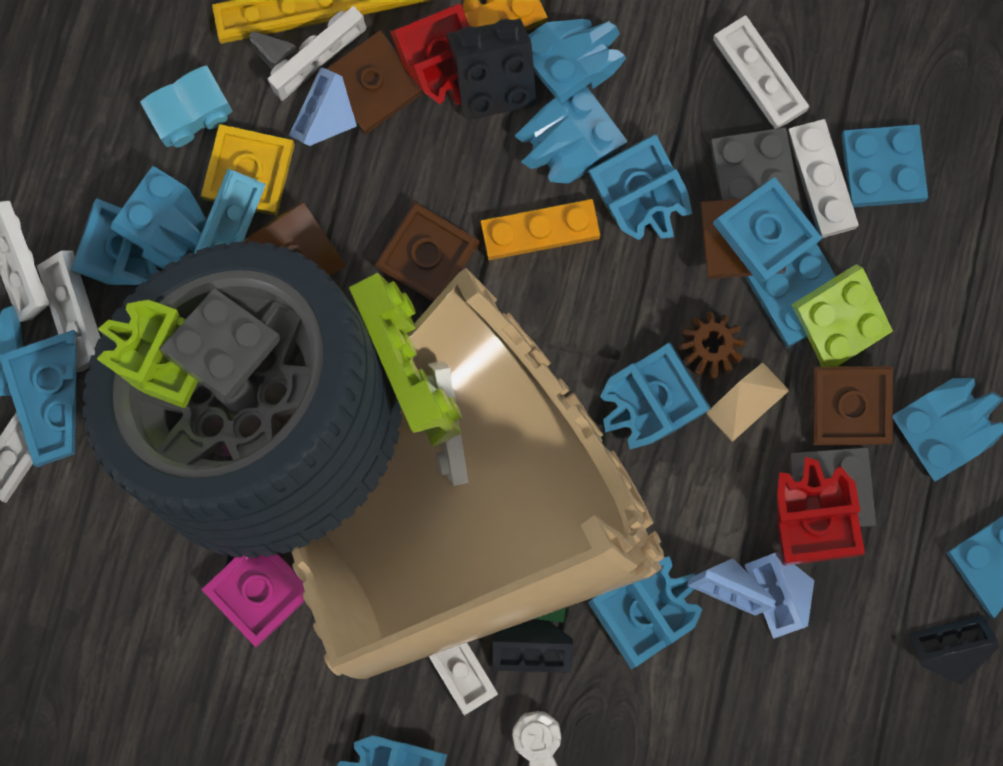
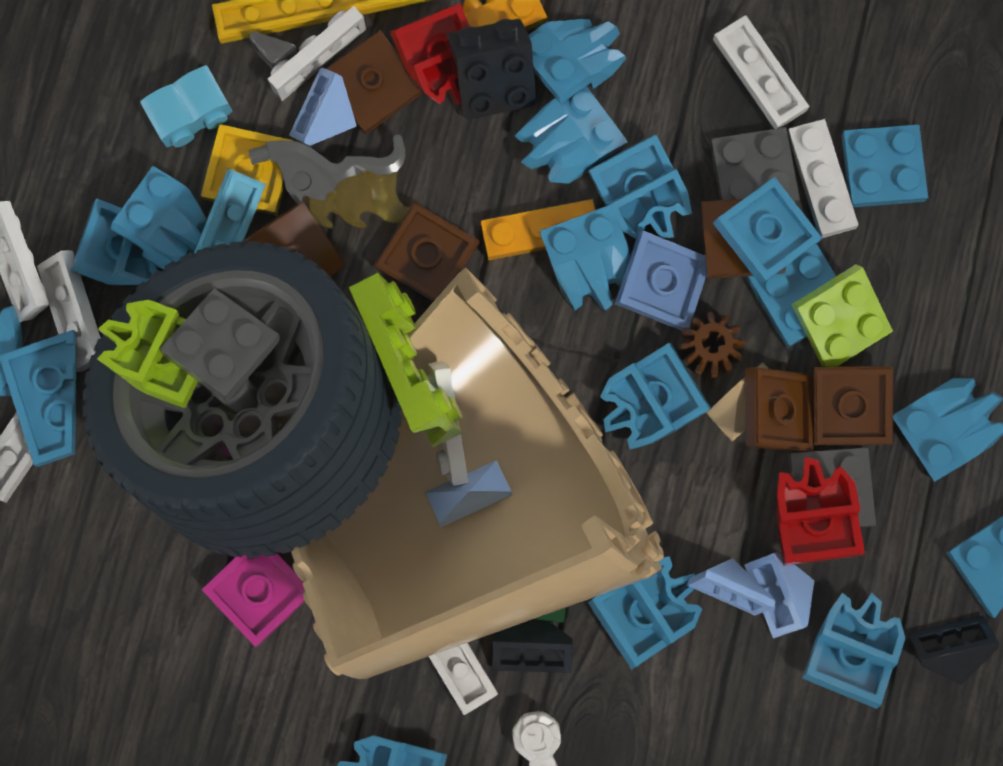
none -> piece [248,134,411,229]
none -> light blue slope [425,460,513,527]
none -> dark azure plate [540,204,630,313]
none -> medium blue plate [615,230,707,331]
none -> reddish brown plate [745,367,813,453]
none -> dark azure plate [802,593,905,709]

